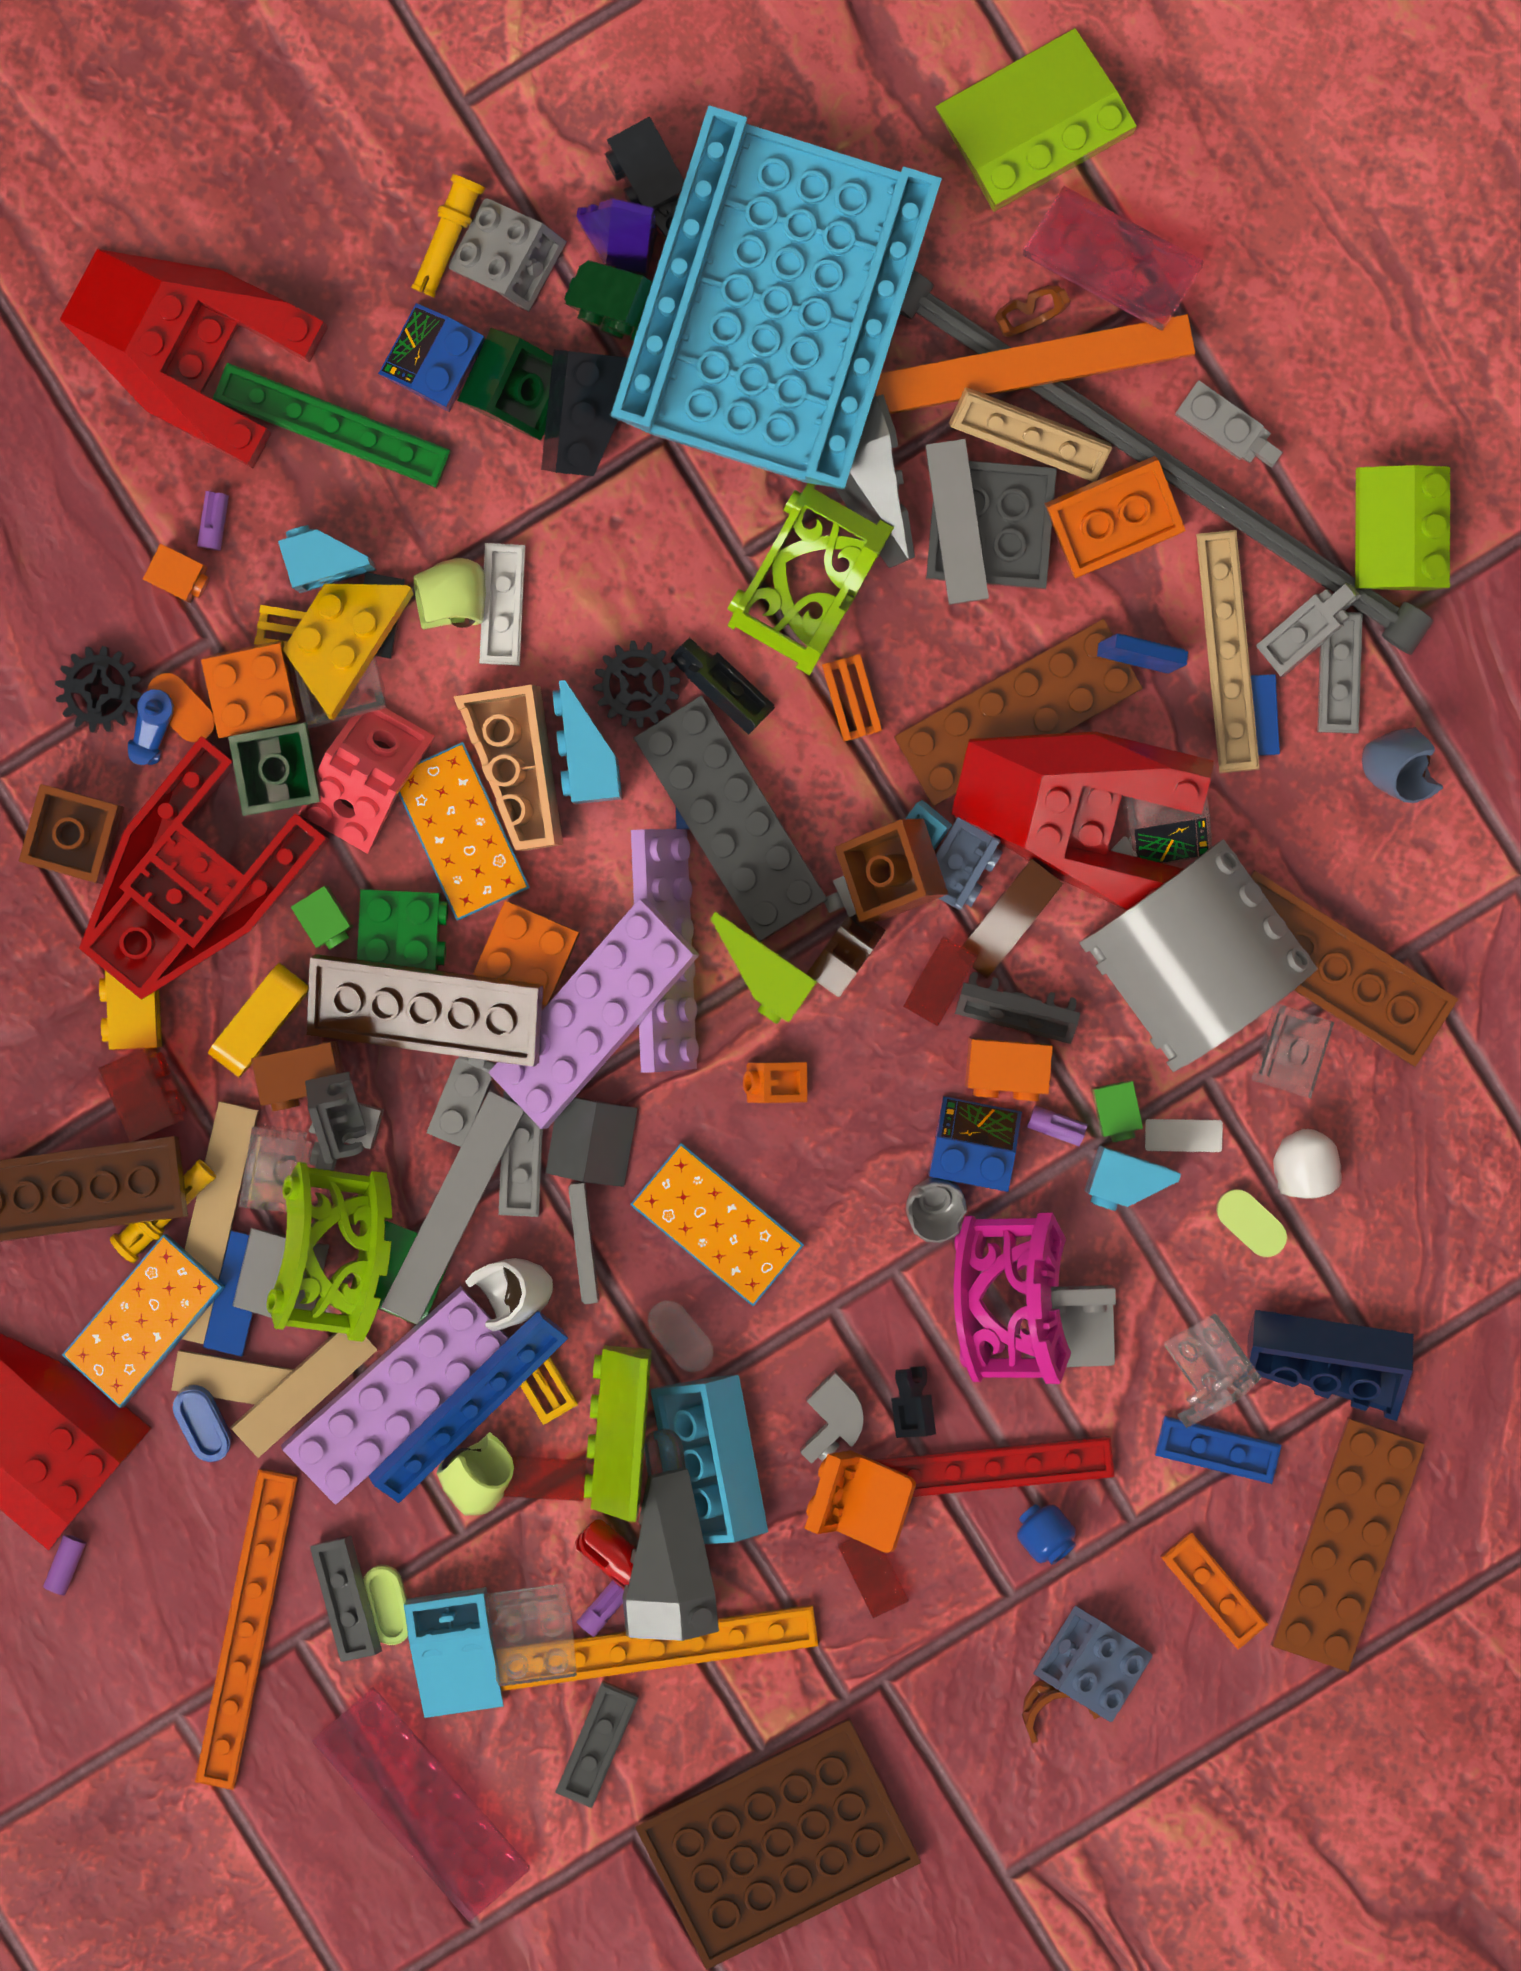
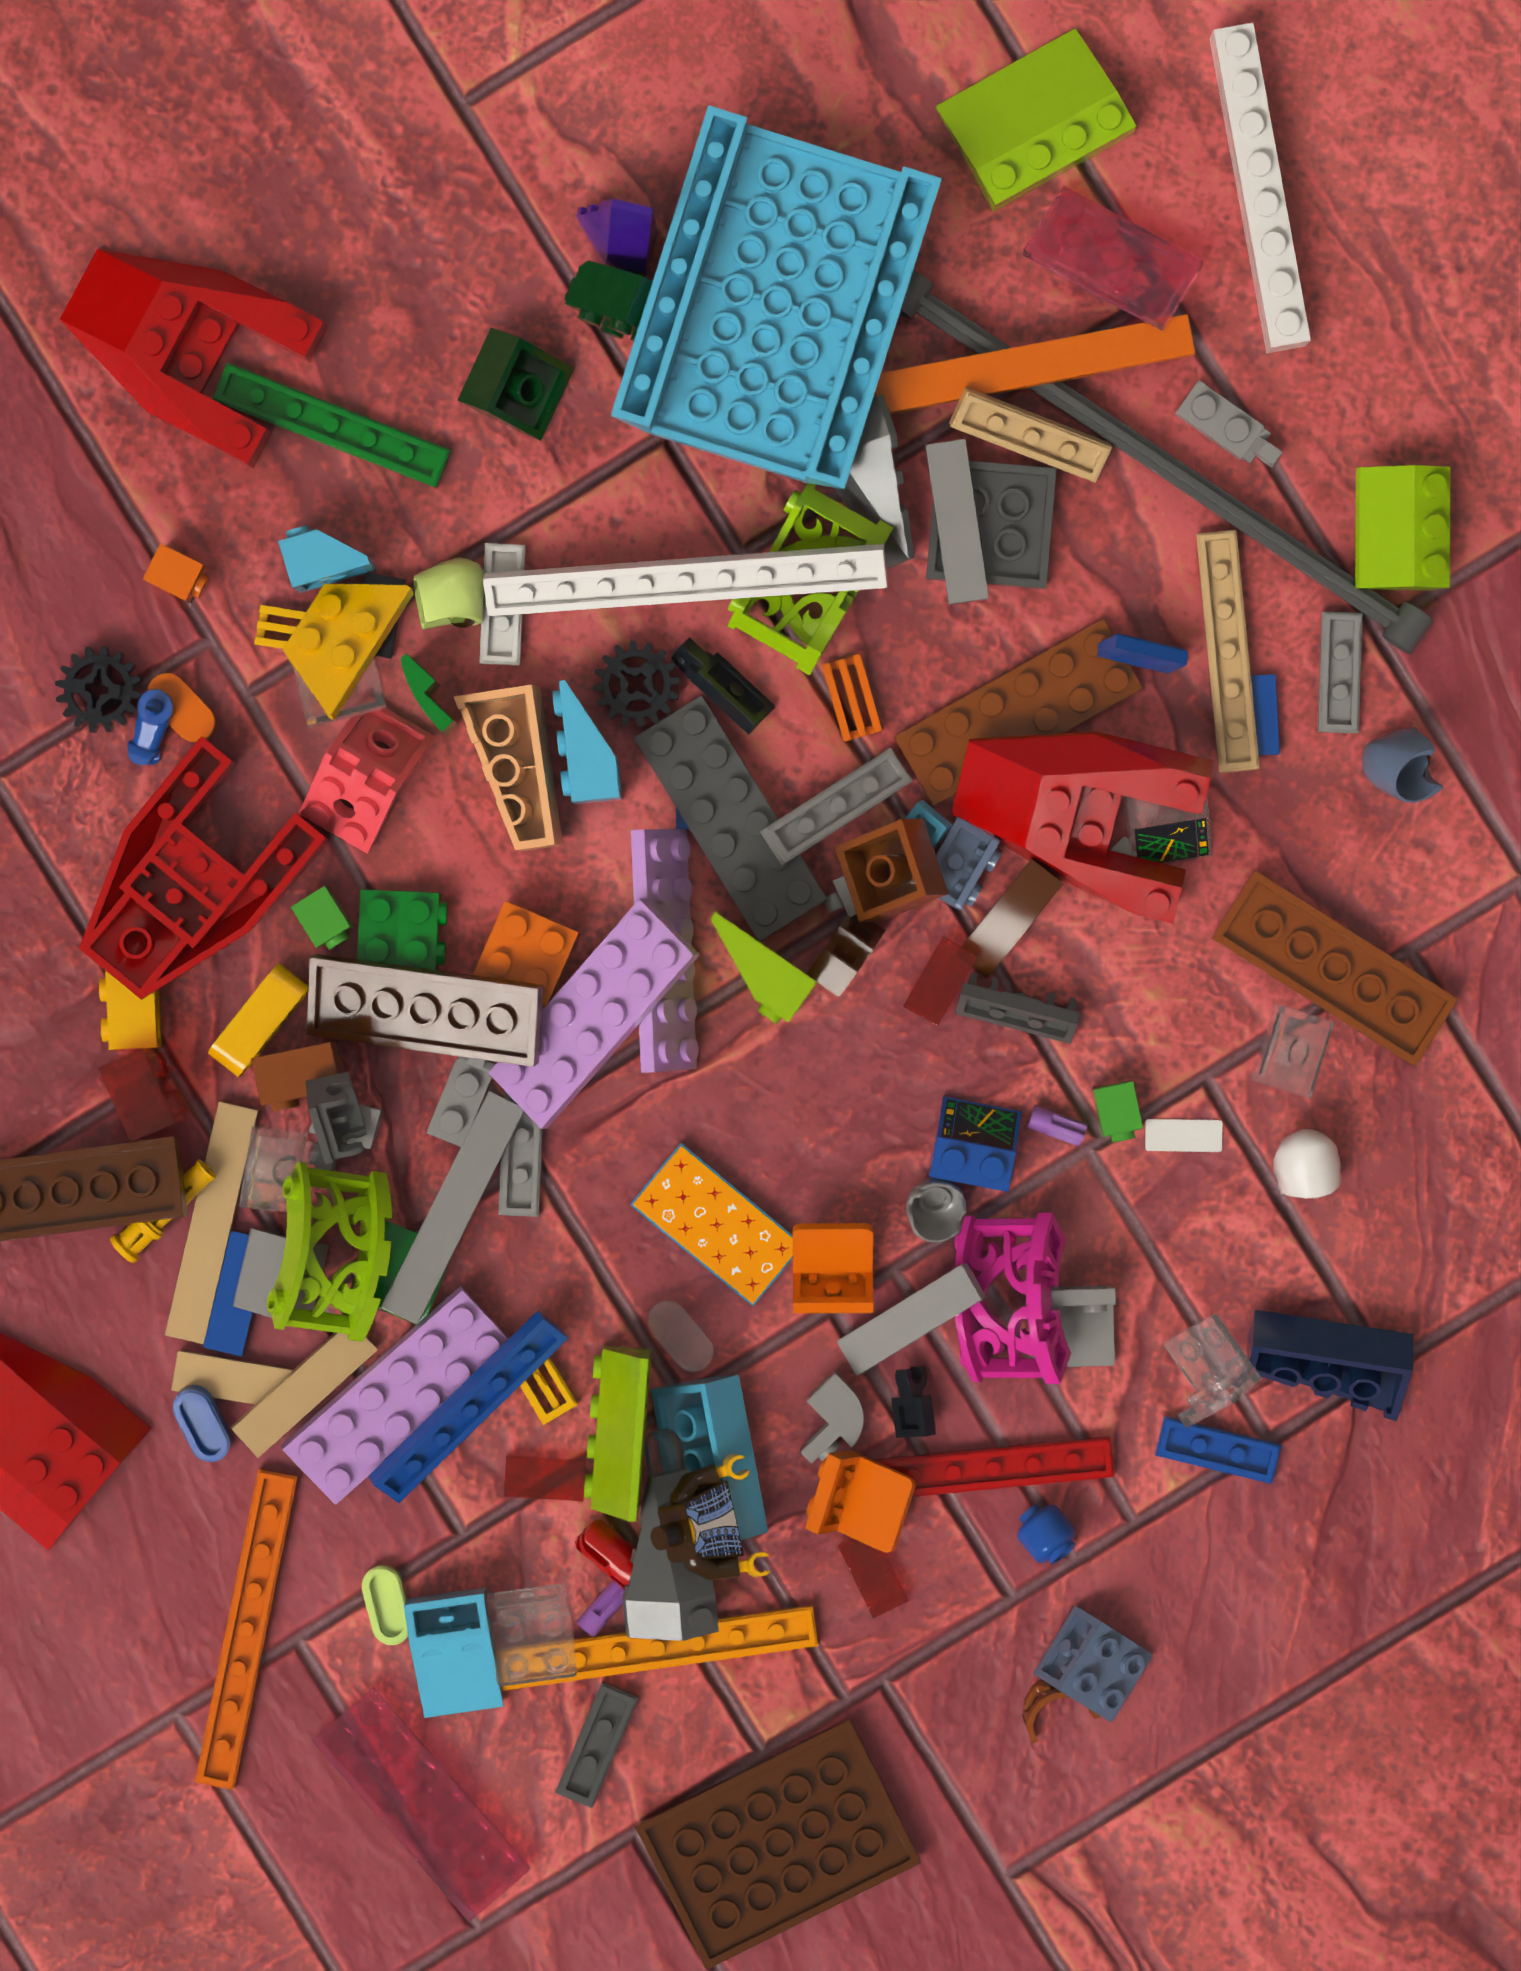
dark orange brick [19,784,124,884] -> none
medium lavender axle [43,1534,86,1595] -> none
light orange tile [62,1234,225,1408] -> none
medium lavender piece [197,491,229,551] -> none
orange brick [201,640,301,739] -> none
dark green slope [228,722,322,816] -> none
dark grey plate [310,1536,382,1662] -> none
blue slope [378,303,485,412] -> none
light orange tile [398,742,530,921] -> none
yellow pin [411,174,485,298] -> none
yellowish green piece [437,1432,514,1516] -> none
light grey bracket [448,198,567,312] -> none
white piece [465,1258,553,1331] -> none
black wedge [541,349,629,476] -> none
dark grey slope [545,1097,638,1187] -> none
light grey tile [568,1182,599,1304] -> none
black hinge [604,116,684,238] -> none
orange bracket [743,1062,807,1103] -> none
orange brick [965,1038,1053,1101] -> none
dark orange helmet [995,286,1070,337] -> none
orange plate [1044,456,1186,579] -> none
light grey hinge [1079,839,1318,1072] -> none
medium azure slope [1084,1145,1181,1211] -> none
orange tile [1160,1531,1269,1650] -> none
yellowish green tile [1216,1189,1287,1257] -> none
light grey hinge [1256,583,1361,677] -> none
dark orange plate [1271,1418,1425,1672] -> none
none -> green slope [400,653,459,736]
none -> white plate [483,544,888,616]
none -> dark brown torso [651,1453,771,1580]
none -> light grey tile [760,748,913,865]
none -> orange bracket [793,1223,873,1313]
none -> light grey tile [837,1263,987,1376]
none -> white brick [1209,23,1311,354]

